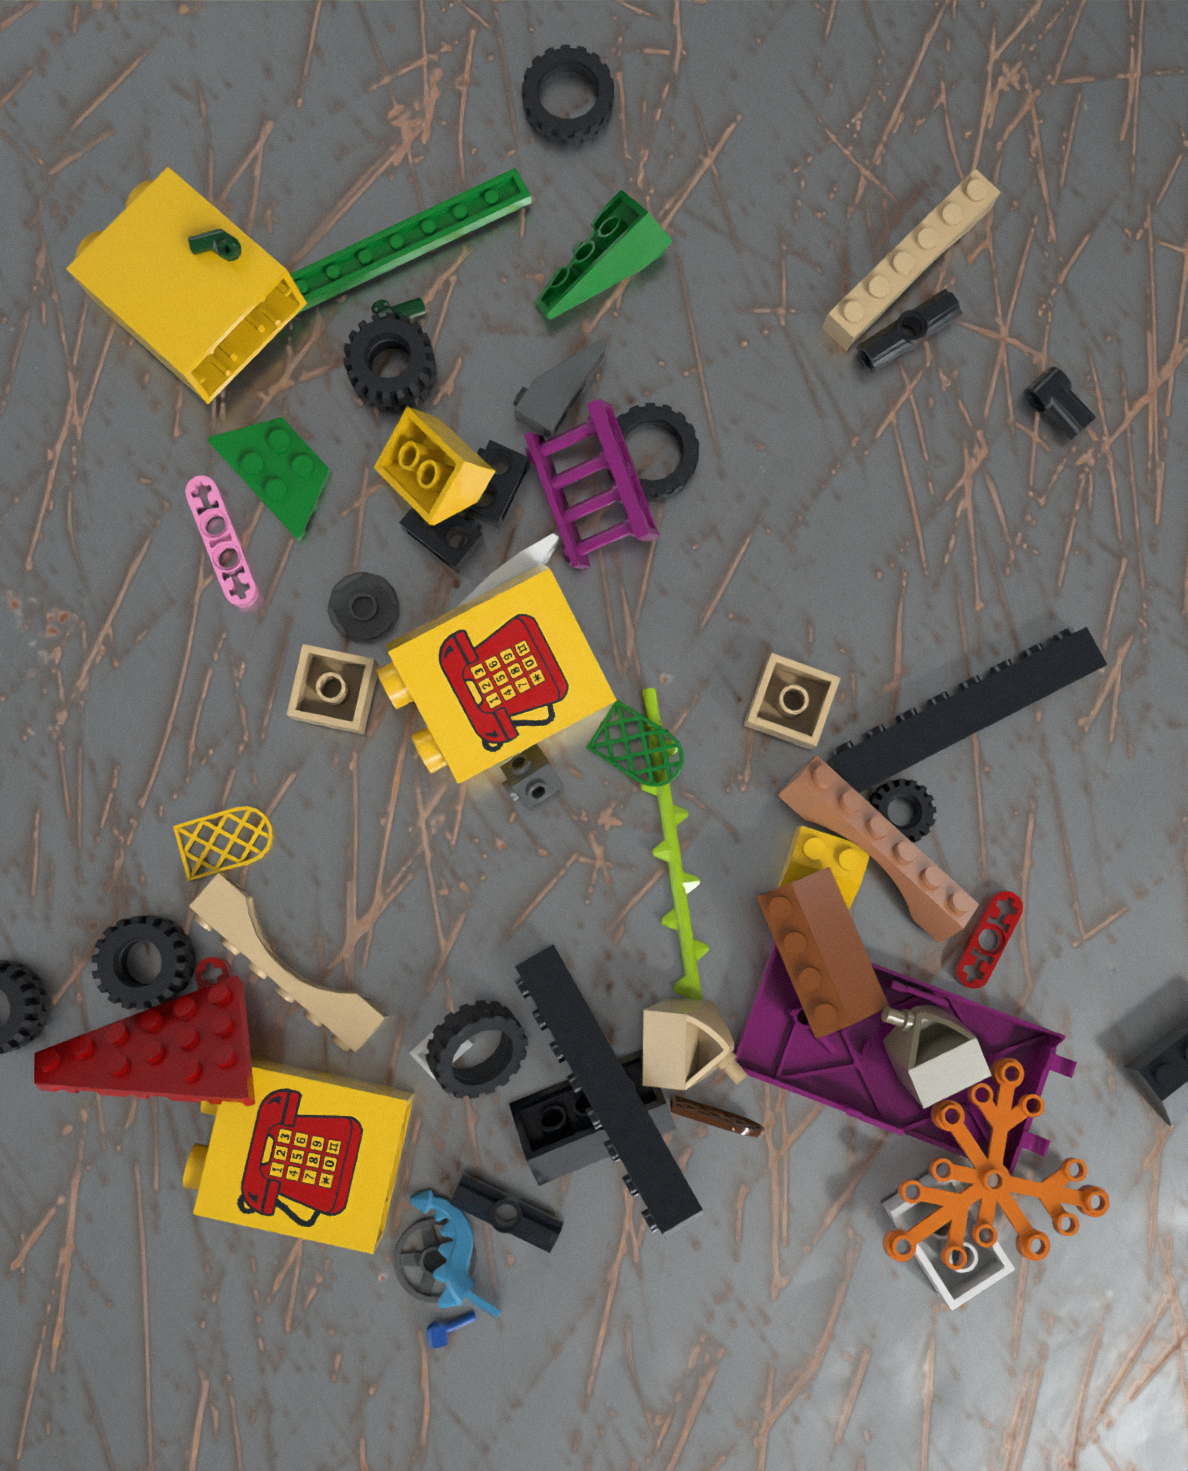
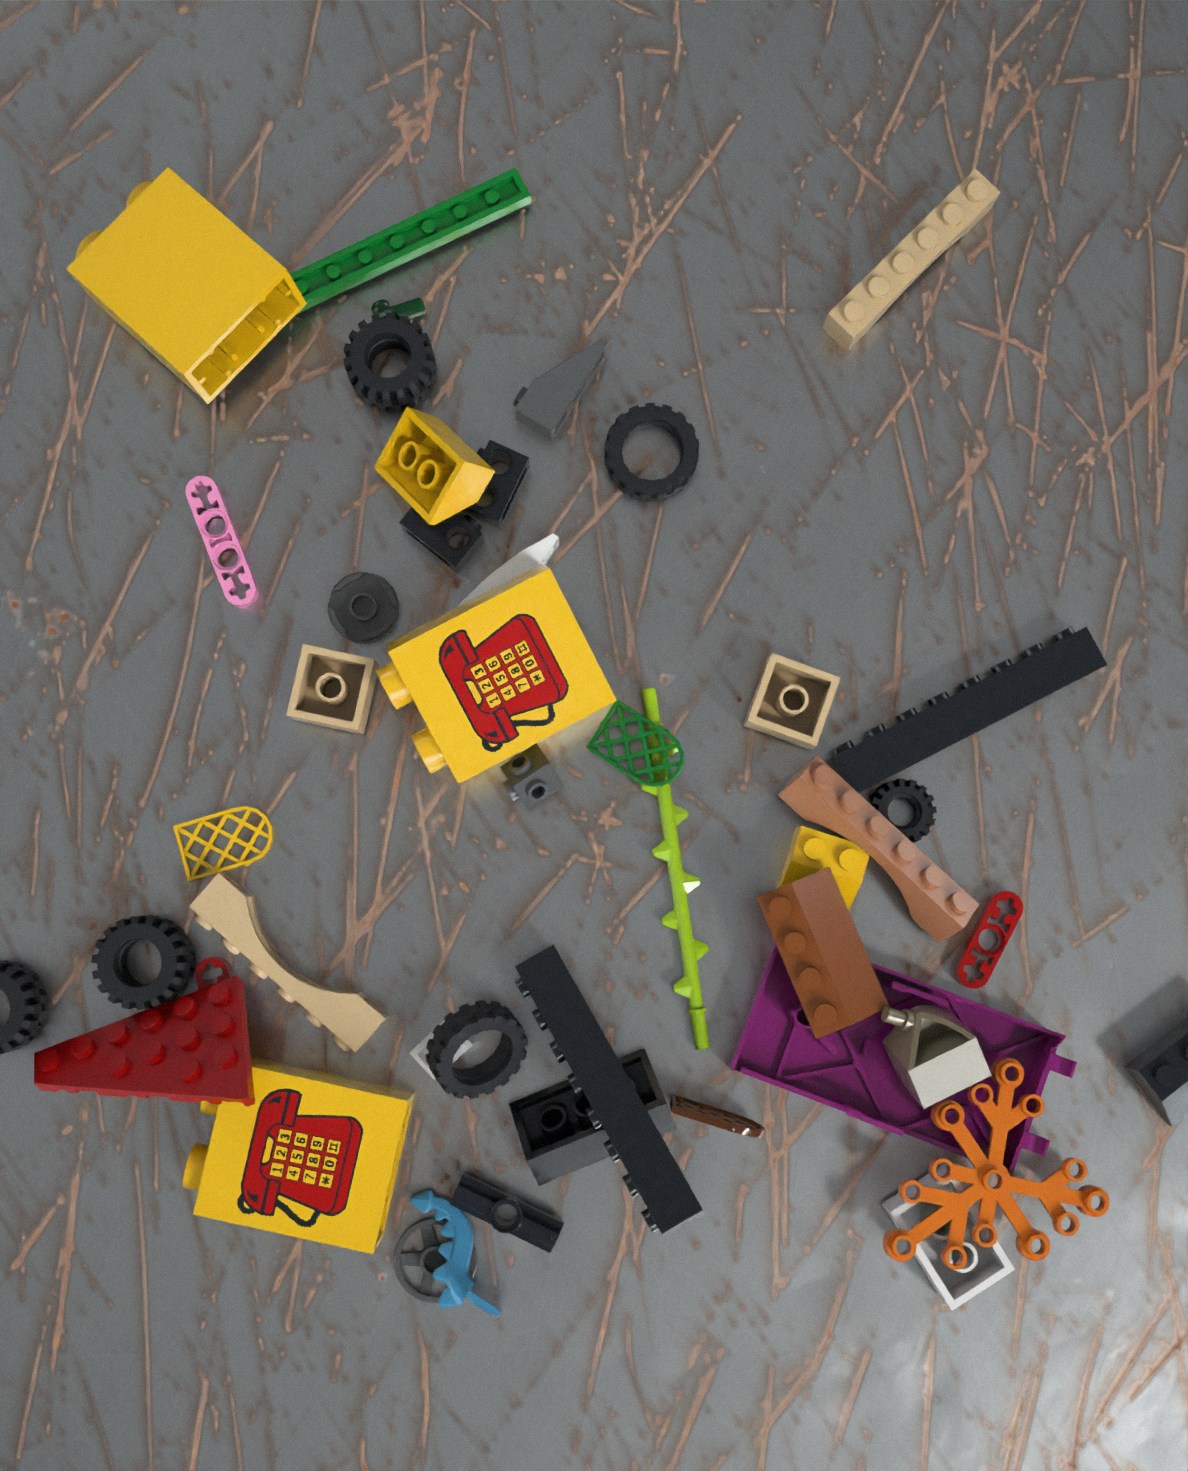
dark green arm [188,229,242,261] -> none
green wing [207,417,331,542] -> none
blue hand [426,1311,477,1348] -> none
black tyre [522,44,614,145] -> none
magenta fence [524,399,660,569] -> none
green wedge [534,189,673,320] -> none
tan piece [643,997,748,1090] -> none
black piece [856,289,962,373] -> none
black piece [1023,366,1096,440] -> none

